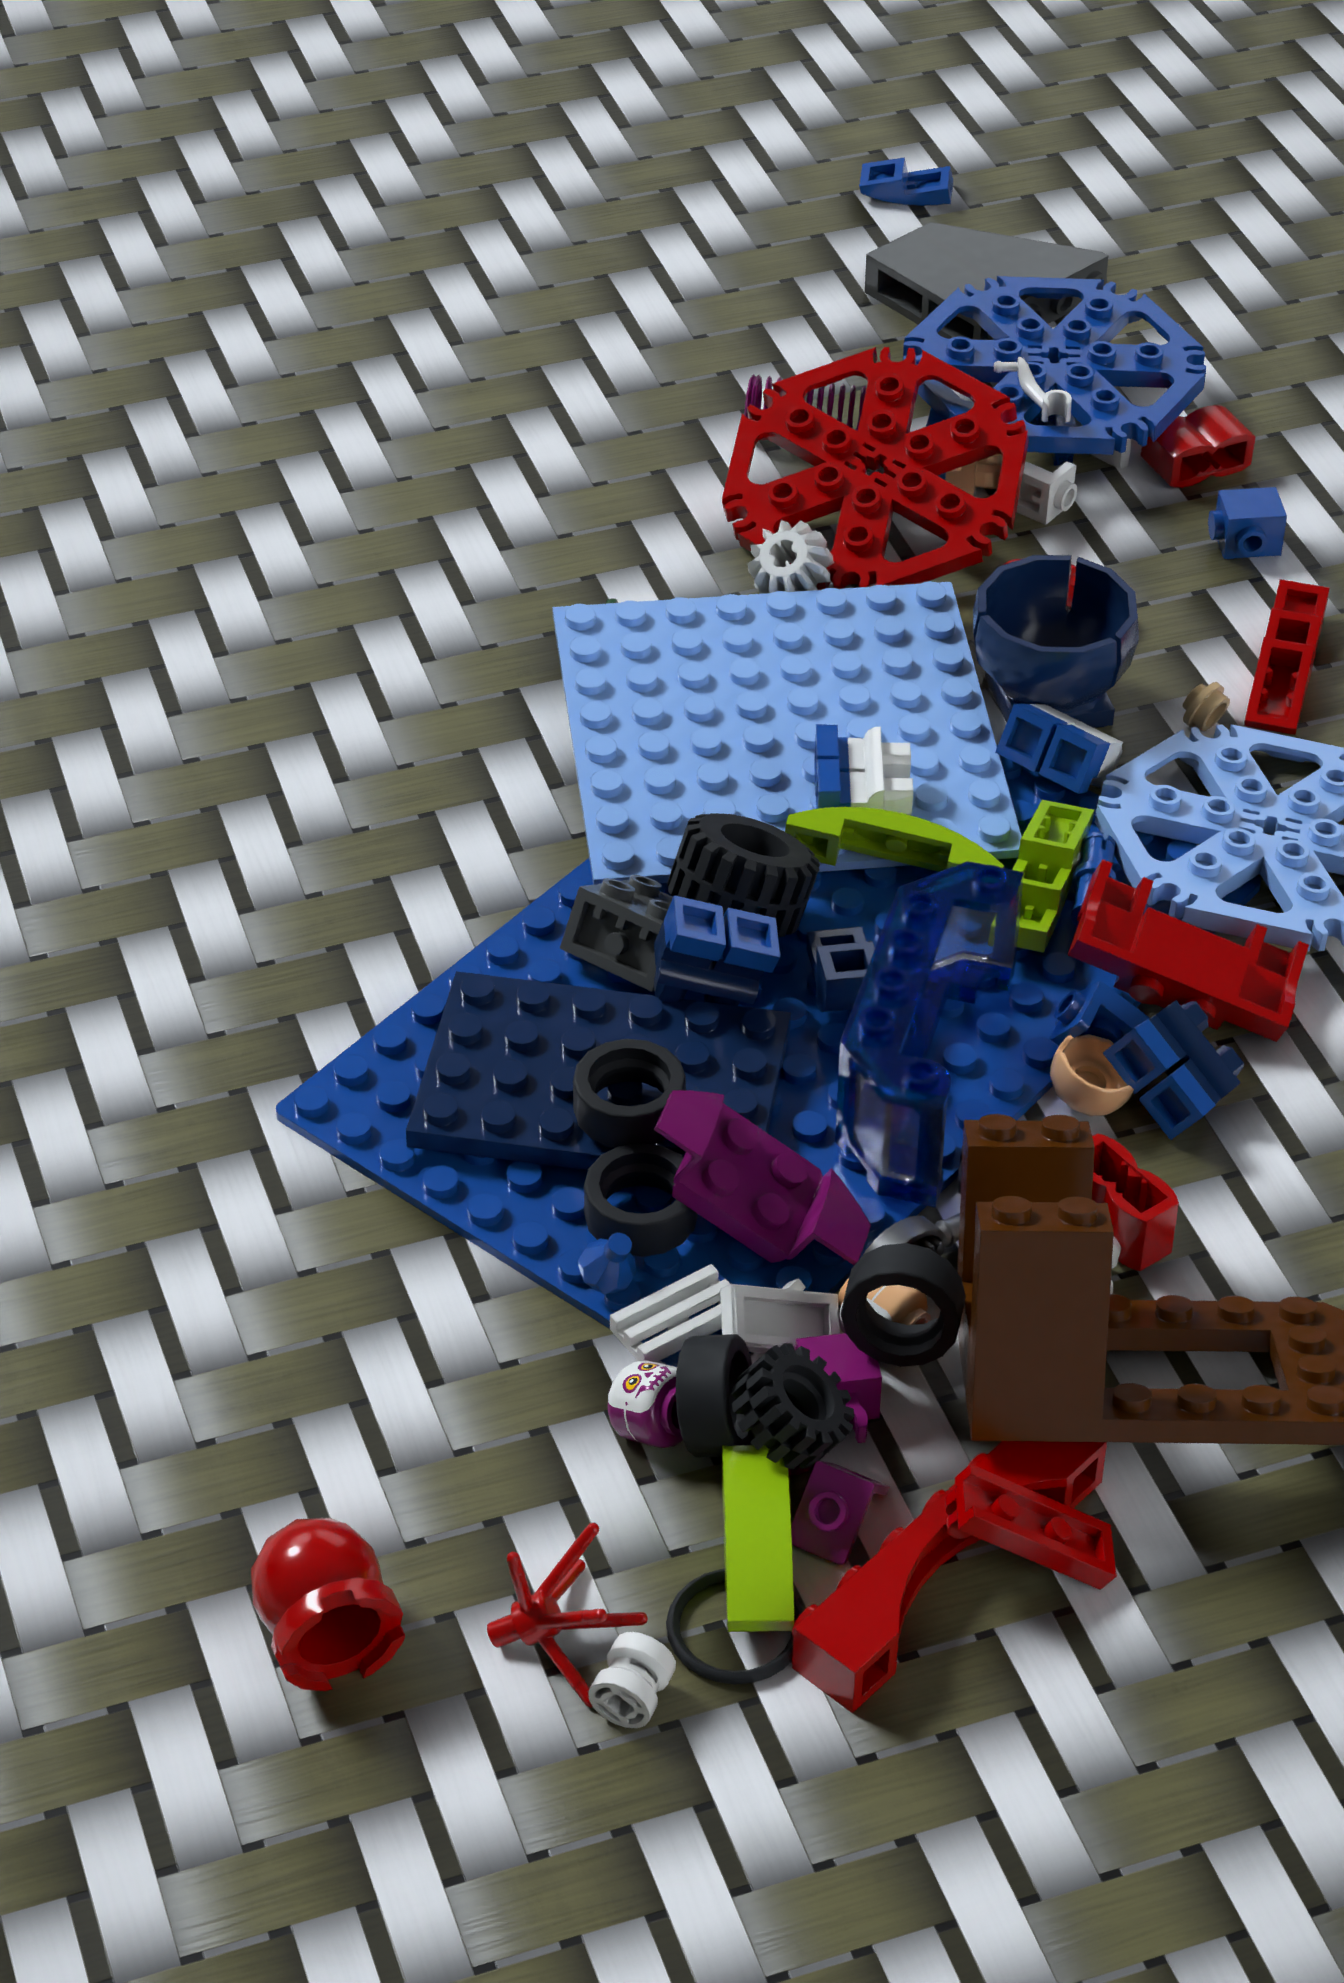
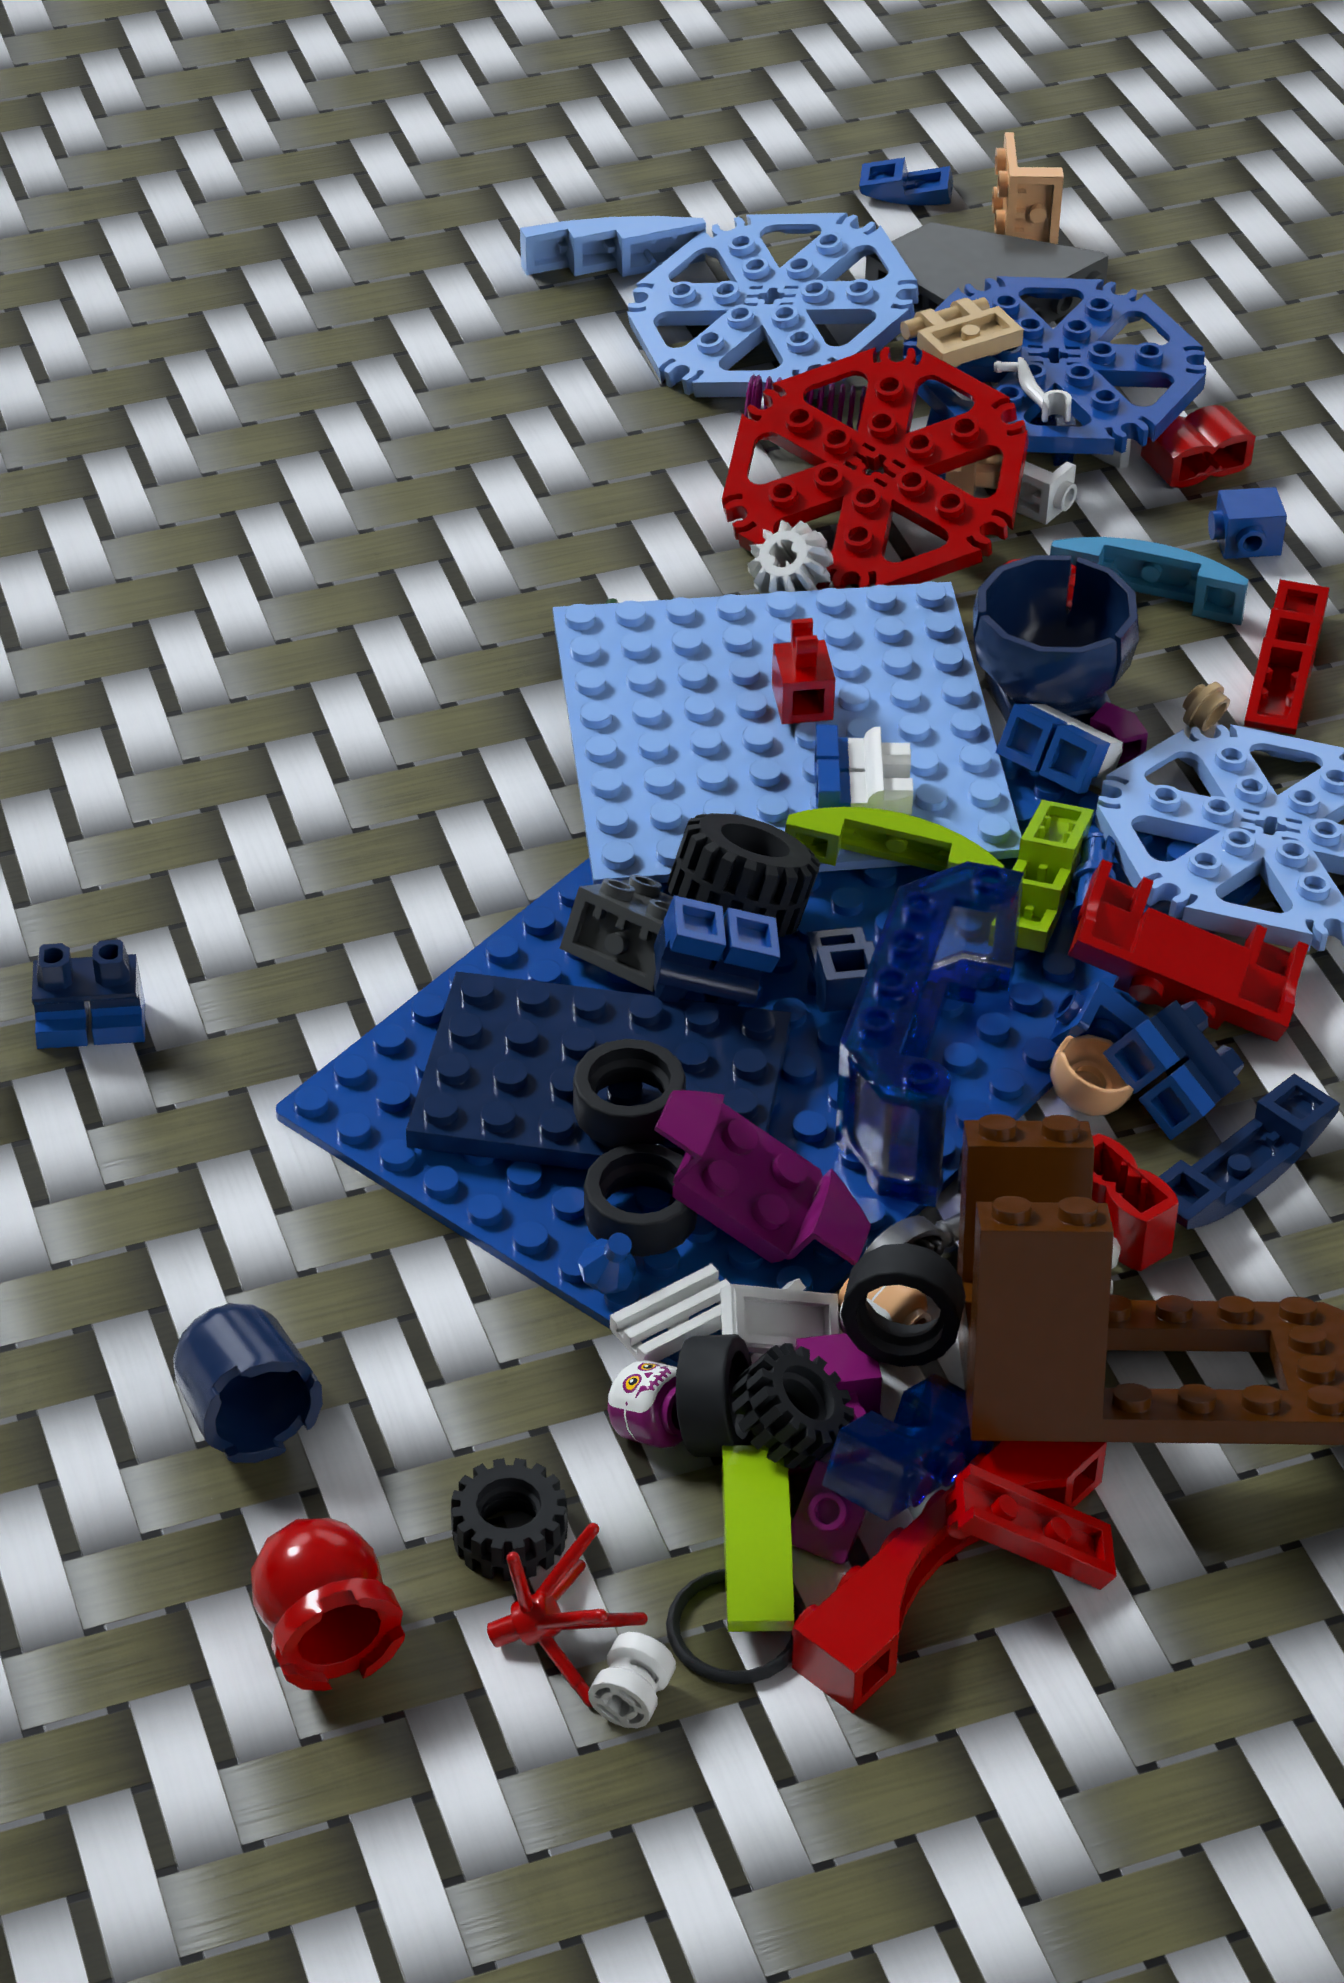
none -> dark blue hips [32,940,145,1049]
none -> dark blue cylinder [173,1303,323,1463]
none -> black tyre [451,1458,568,1581]
none -> light blue slope [520,216,706,277]
none -> light blue plate [627,213,919,397]
none -> red brick [772,618,836,724]
none -> clear blue arch [822,1373,995,1521]
none -> tan plate [900,297,1024,367]
none -> light nougat bracket [992,132,1064,244]
none -> dark azure slope [1050,537,1249,625]
none -> magenta piece [1090,702,1148,764]
none -> dark blue slope [1159,1073,1340,1229]

